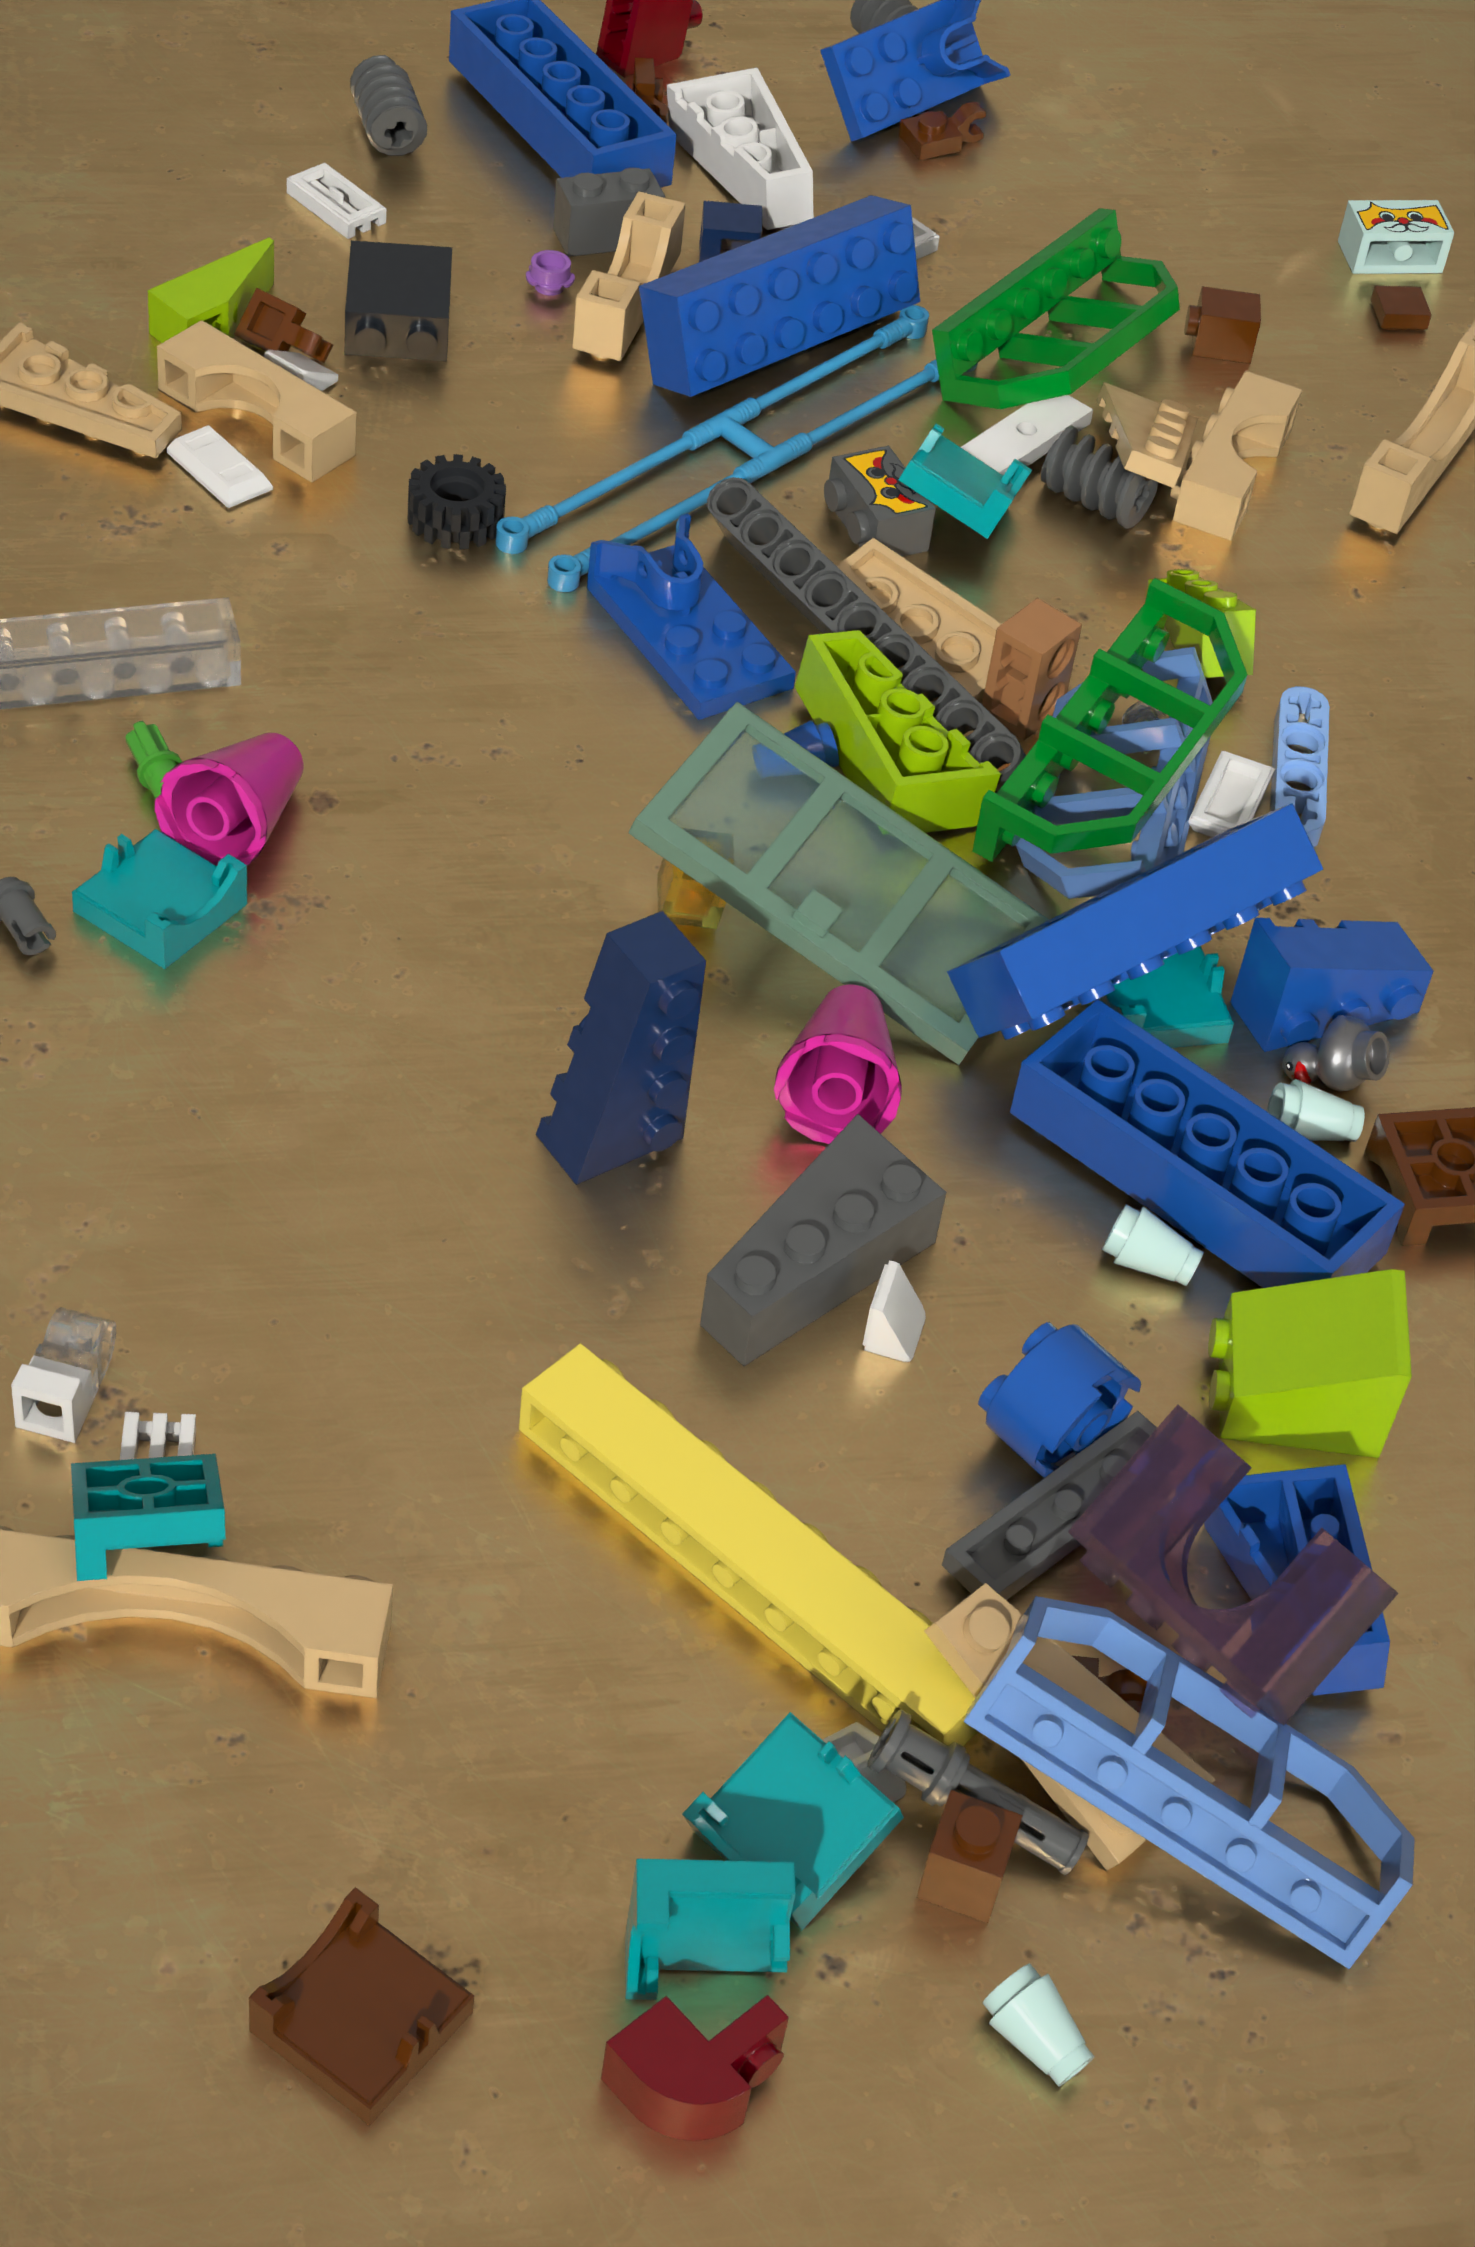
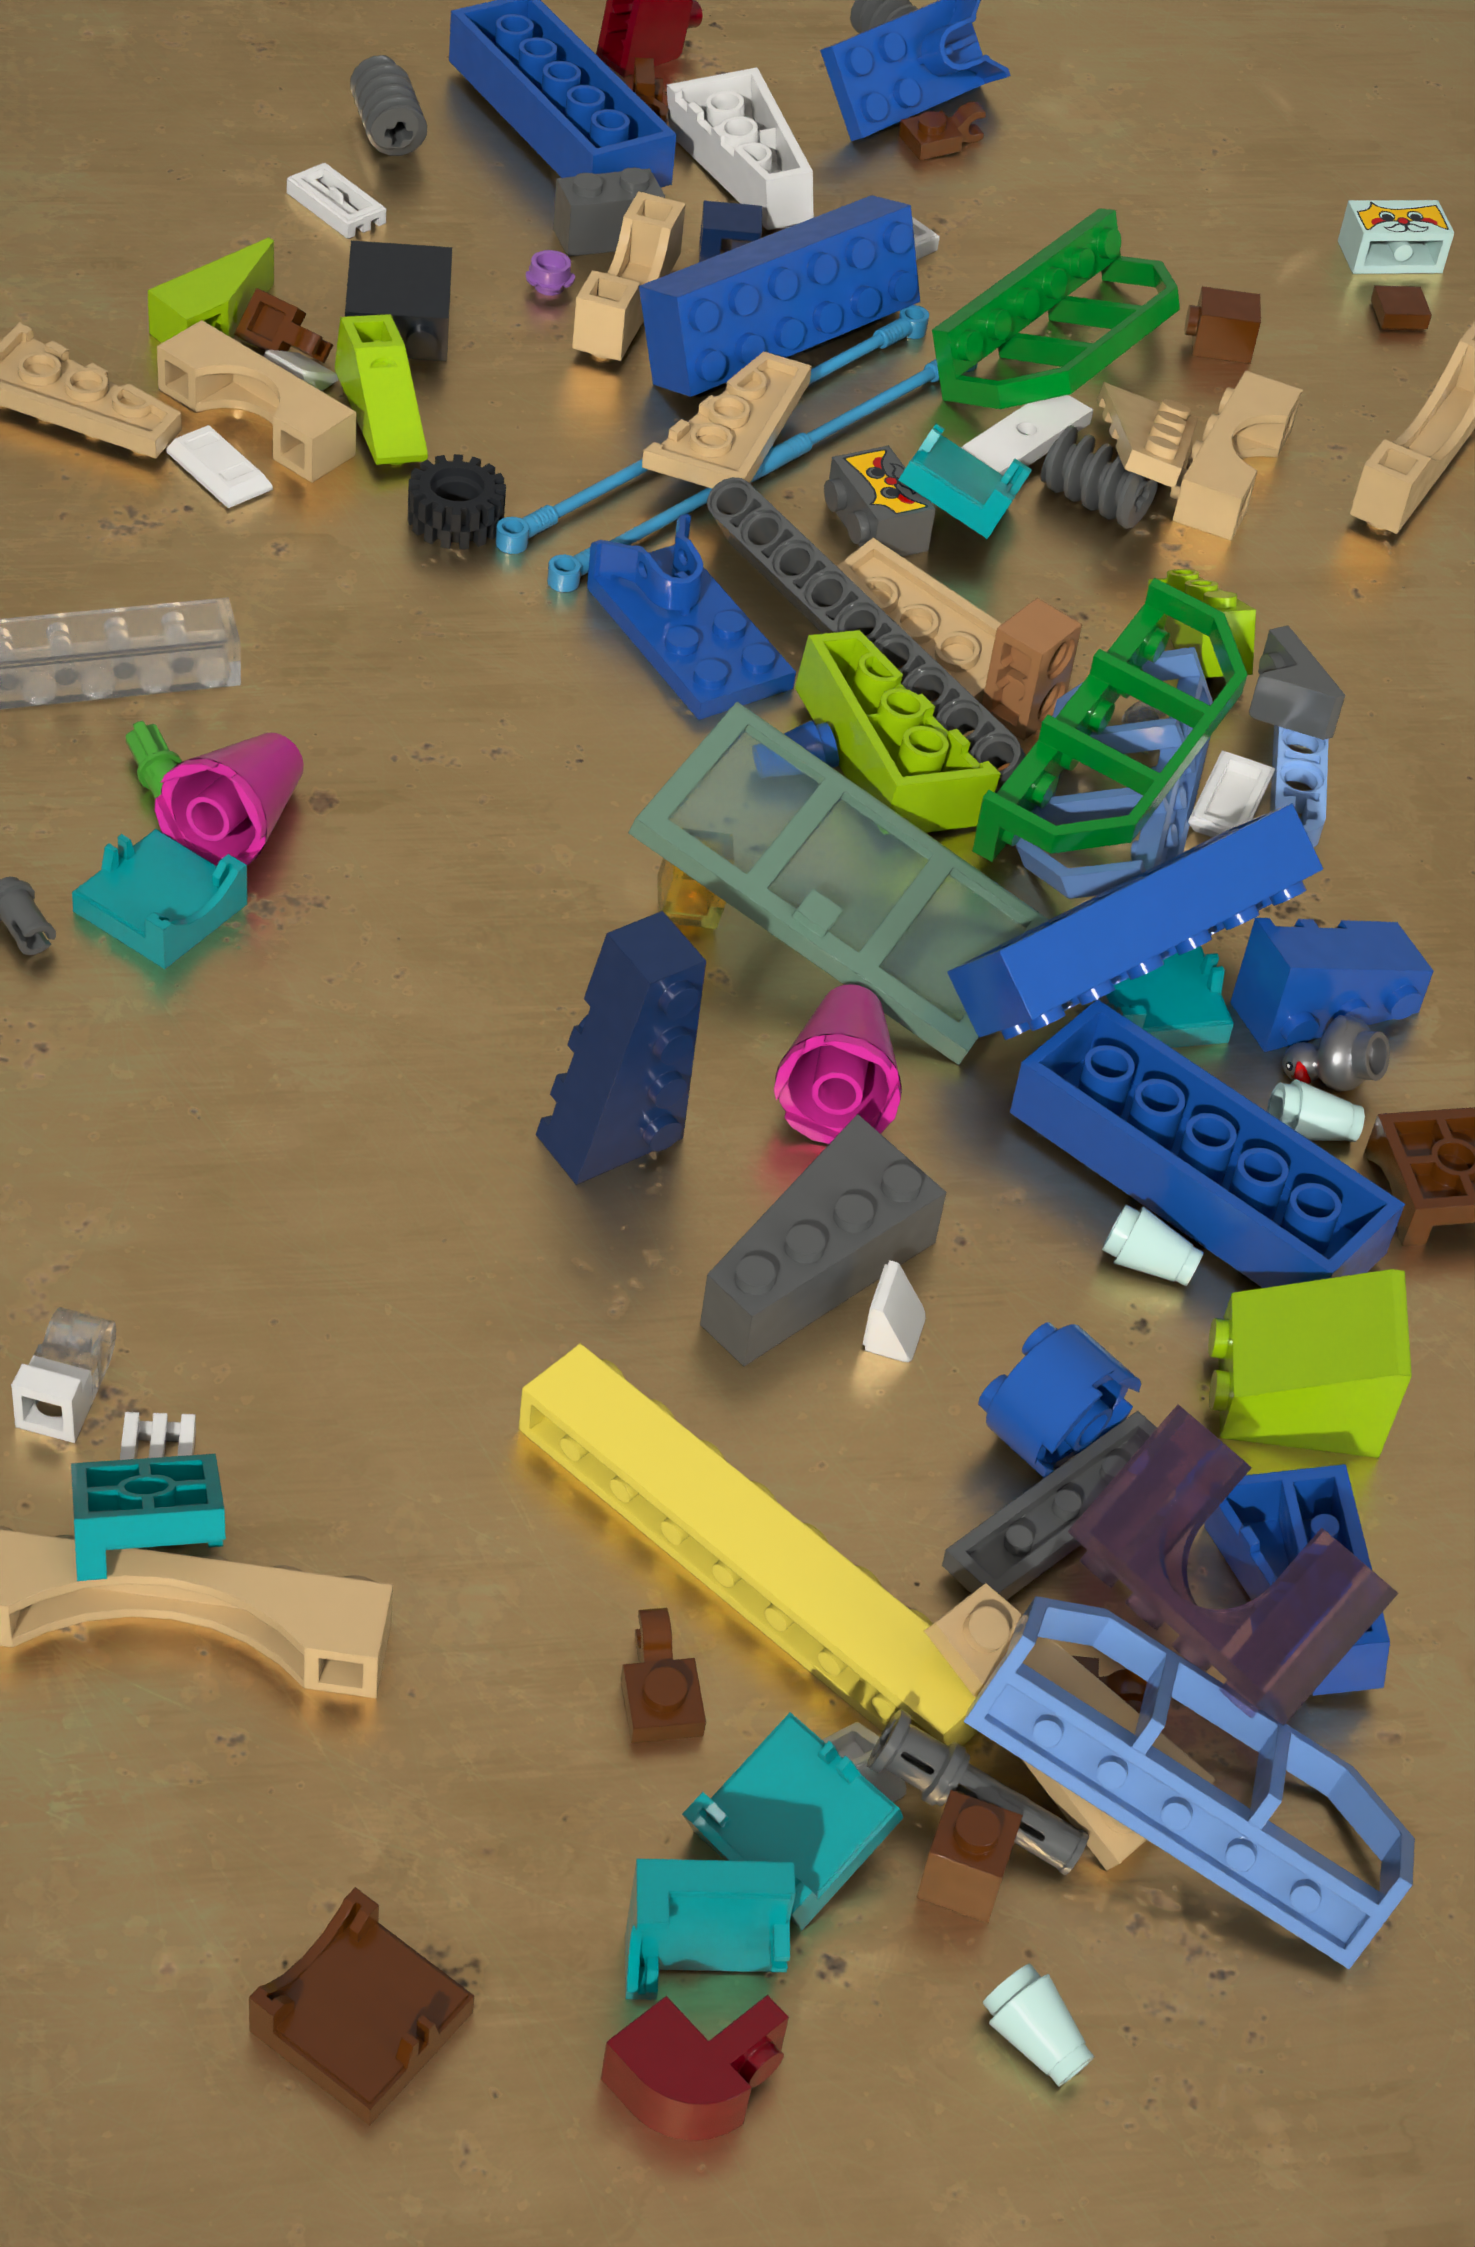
none -> lime slope [335,314,428,465]
none -> reddish brown plate [621,1607,706,1743]
none -> tan wing [642,351,812,489]
none -> dark grey slope [1249,625,1345,740]

